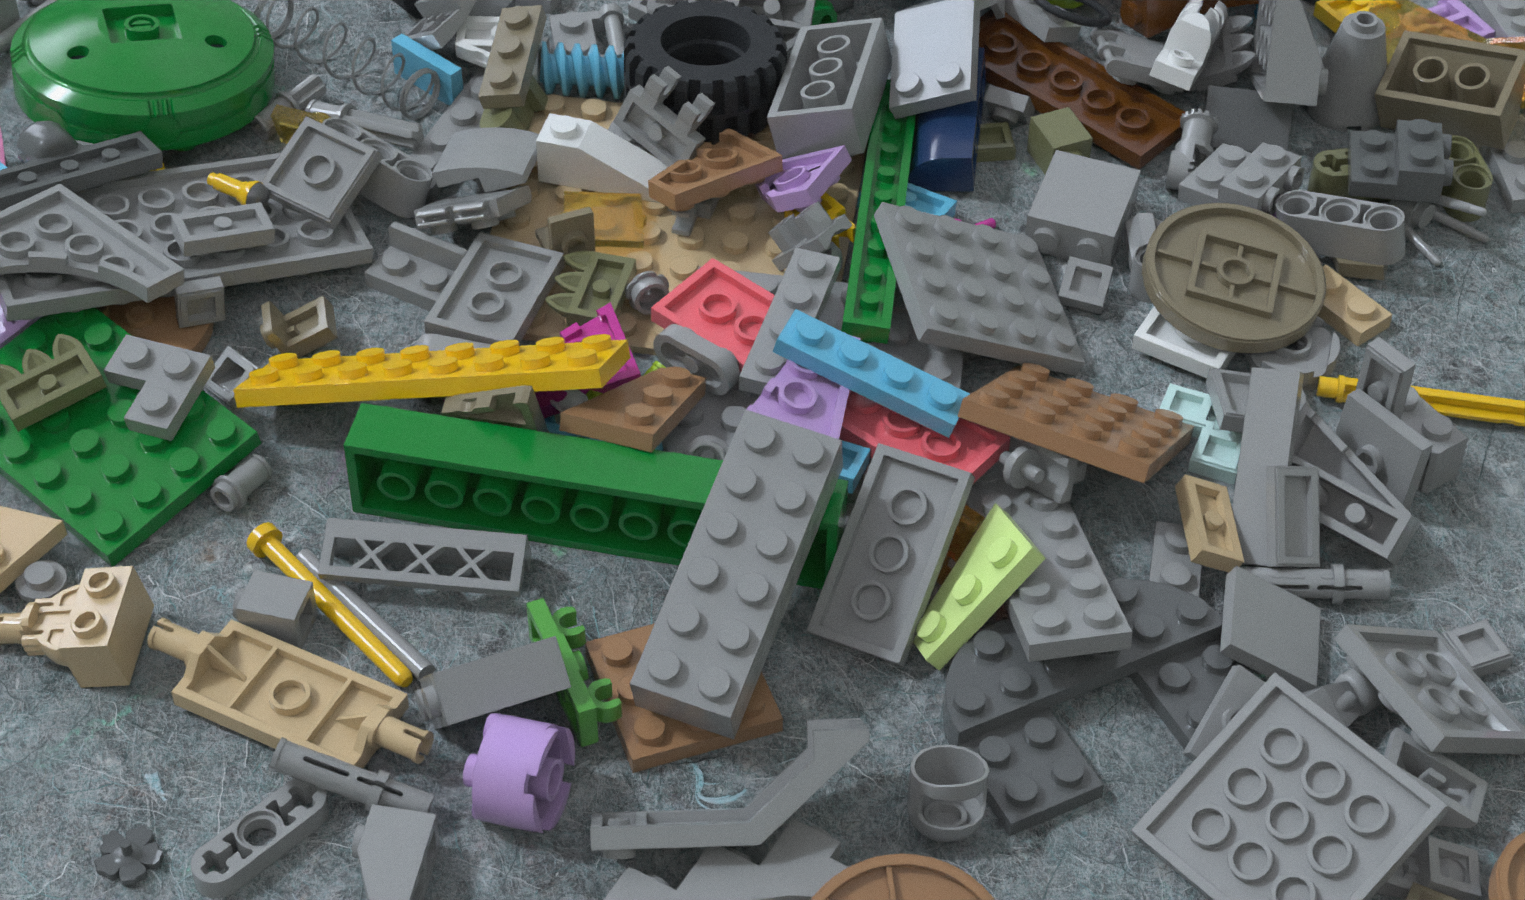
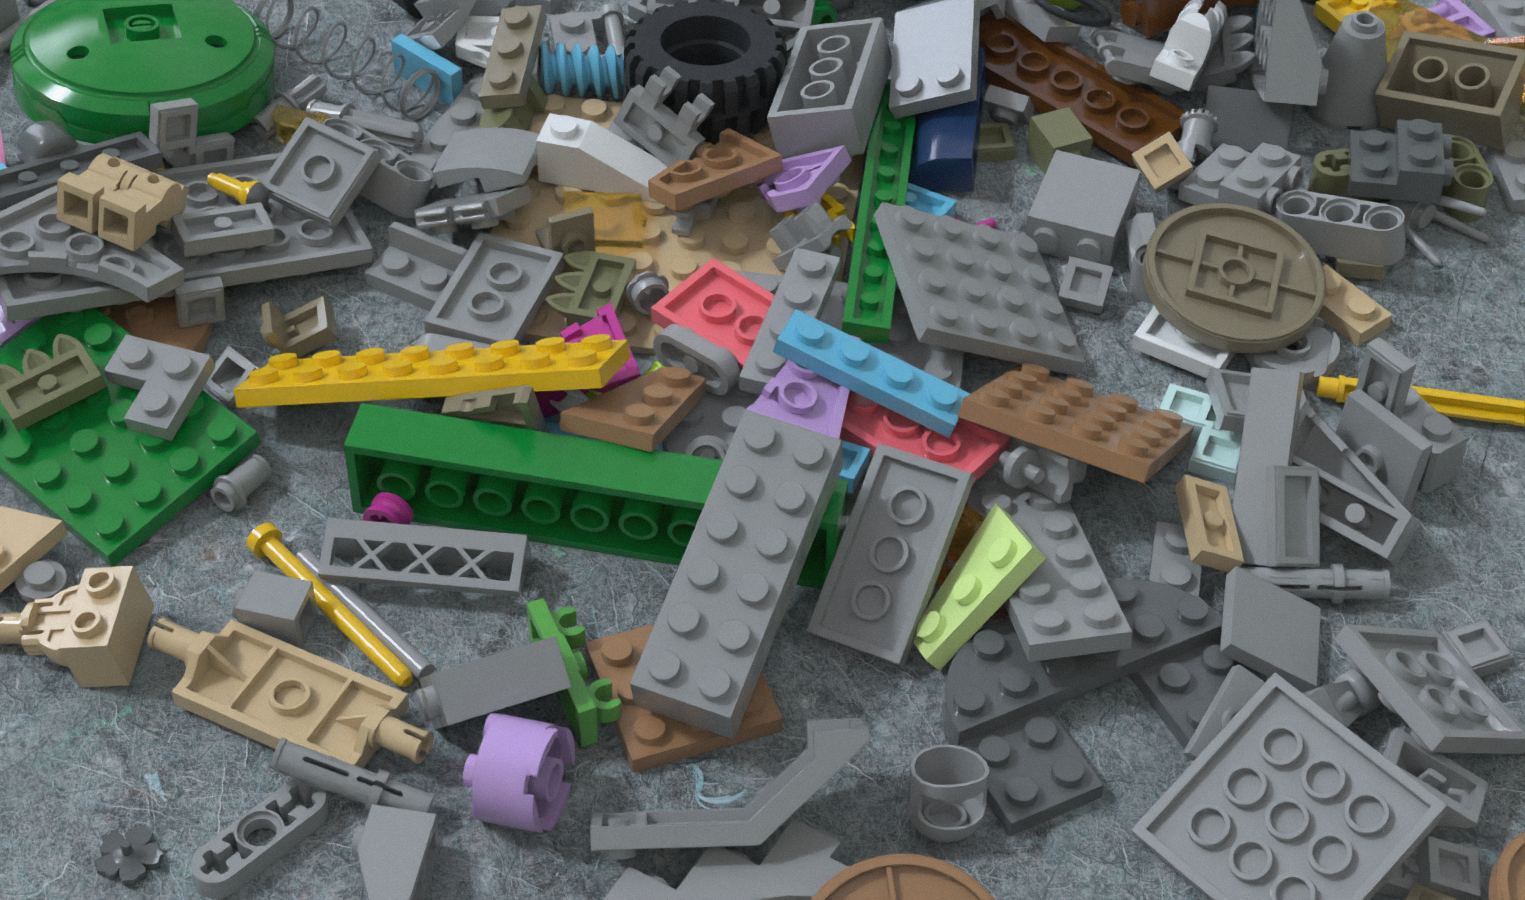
none -> tan hips [57,153,190,252]
none -> light grey tile [149,98,235,168]
none -> dark pink bush [363,492,414,525]
none -> tan plate [1132,131,1193,195]

